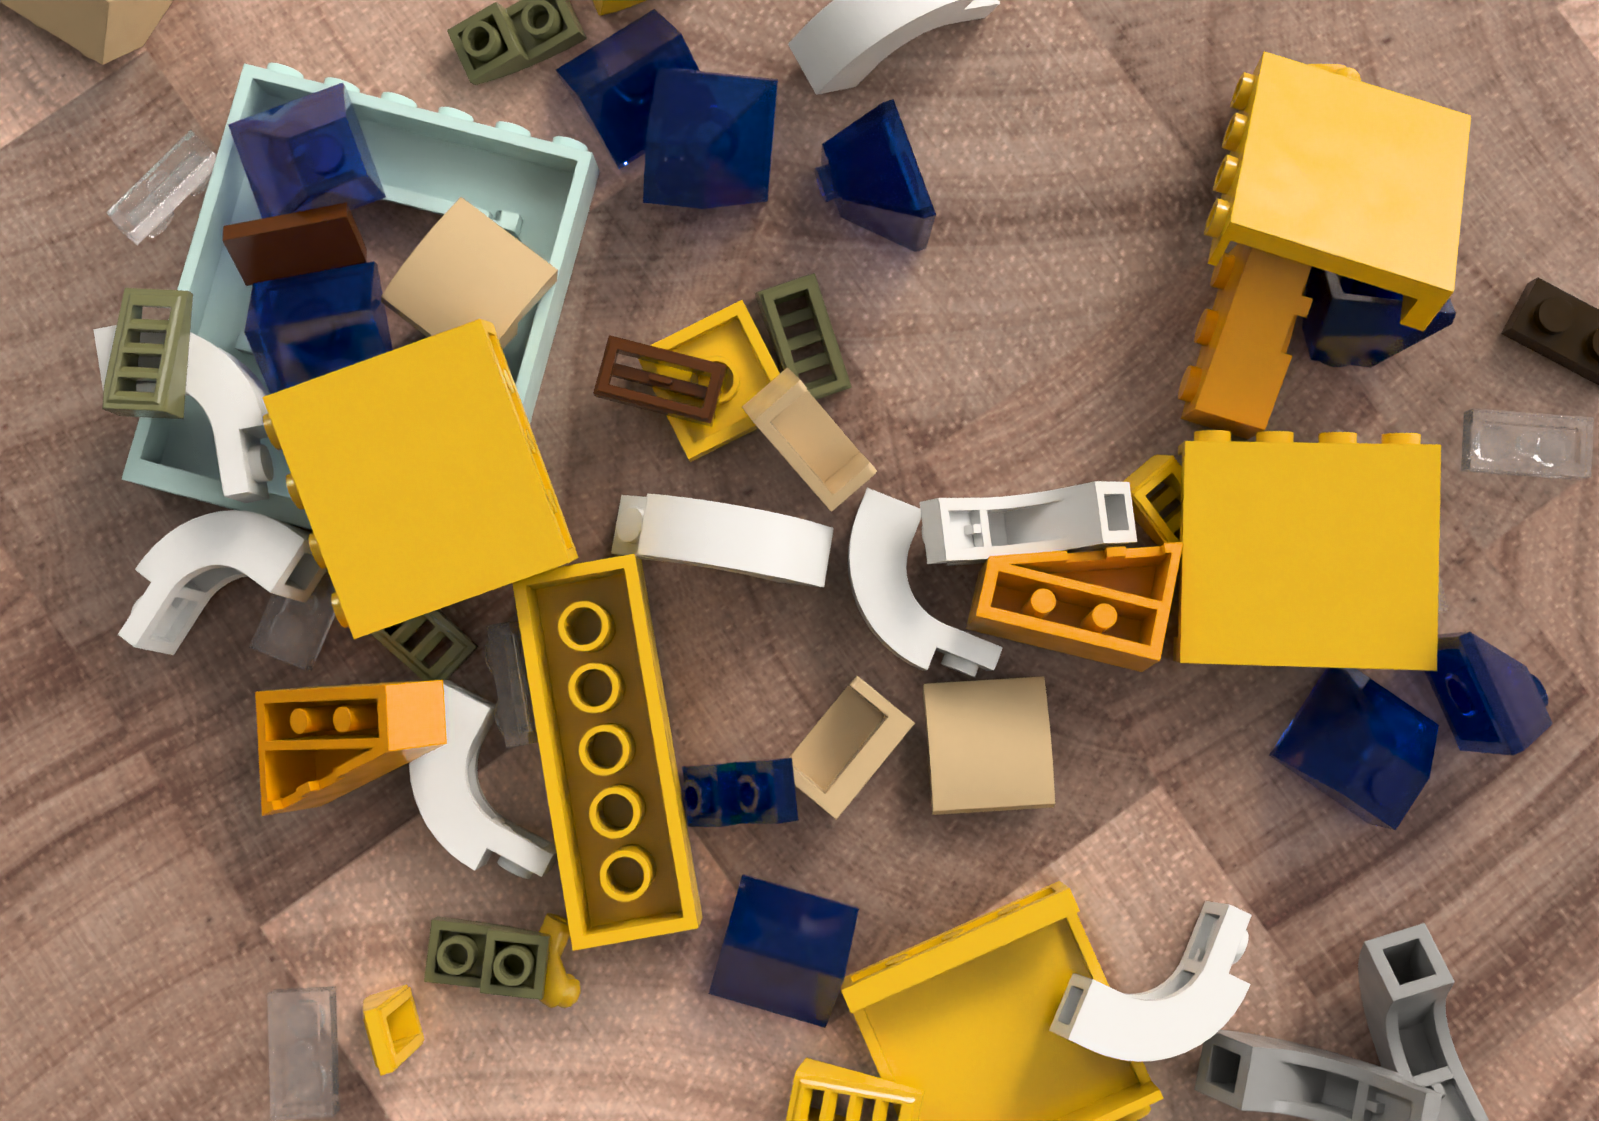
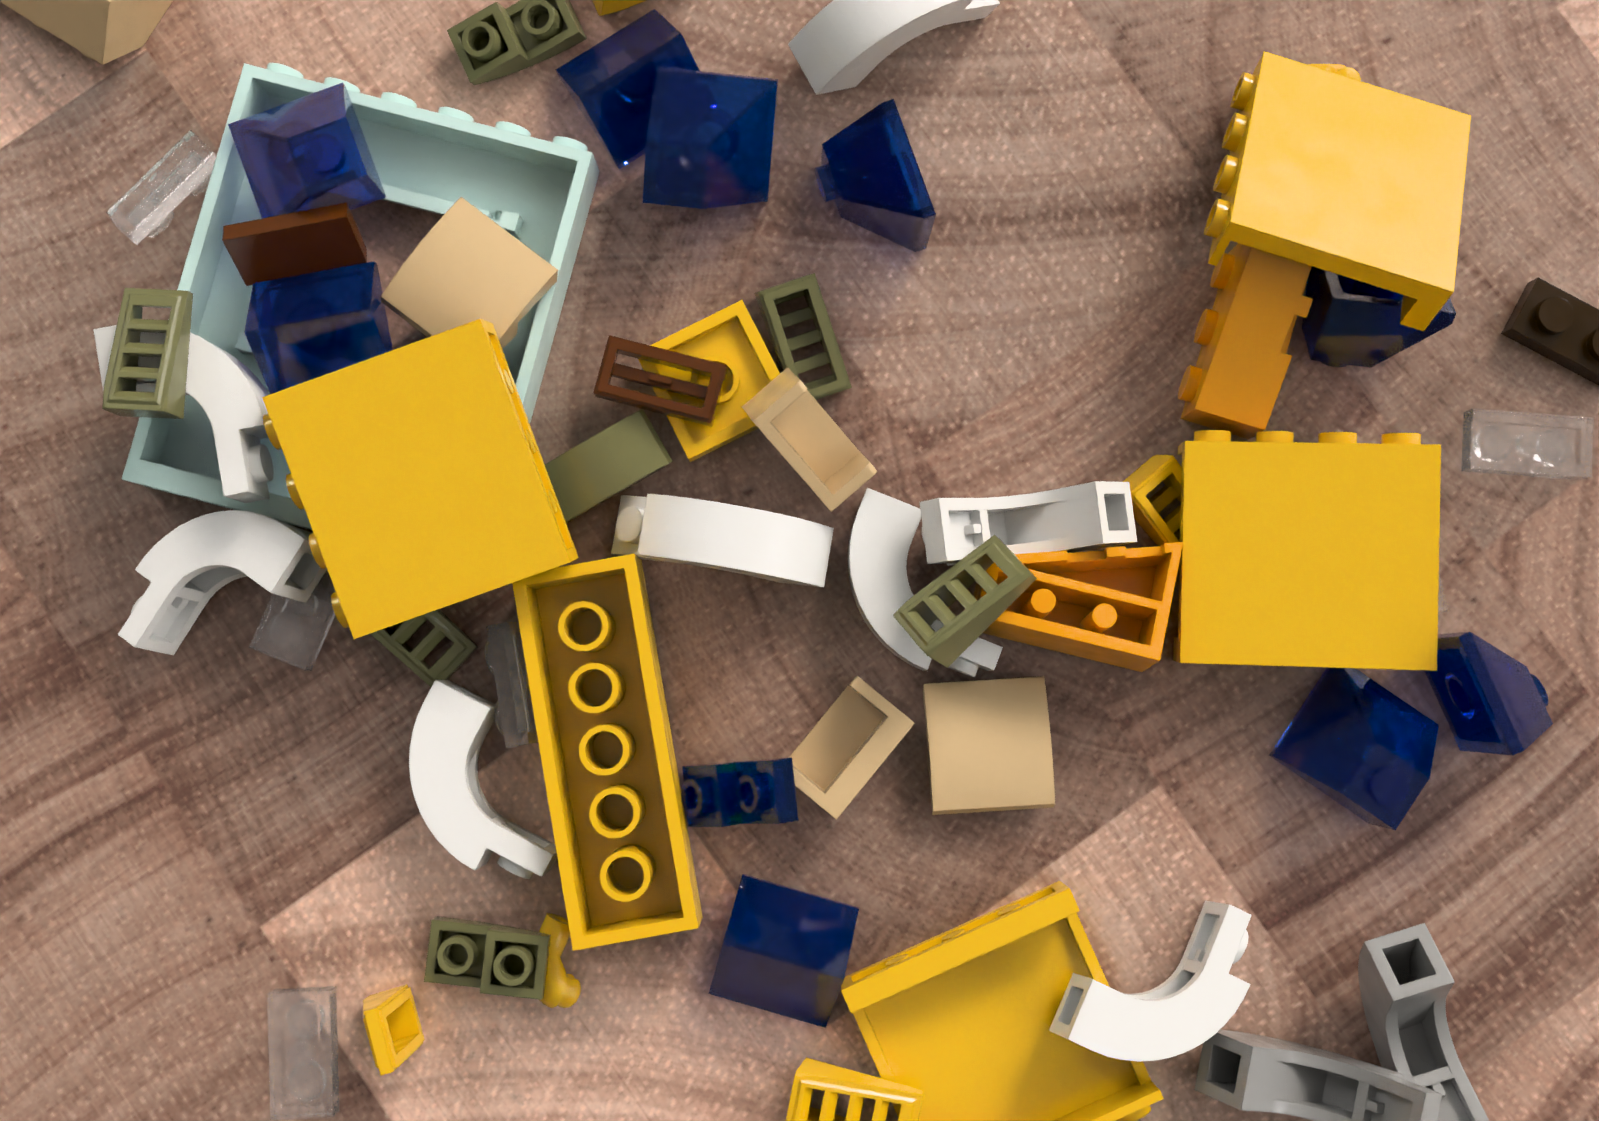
light orange wedge [255,680,447,816] -> none
none -> olive slope [545,409,673,523]
none -> olive slope [893,535,1037,668]

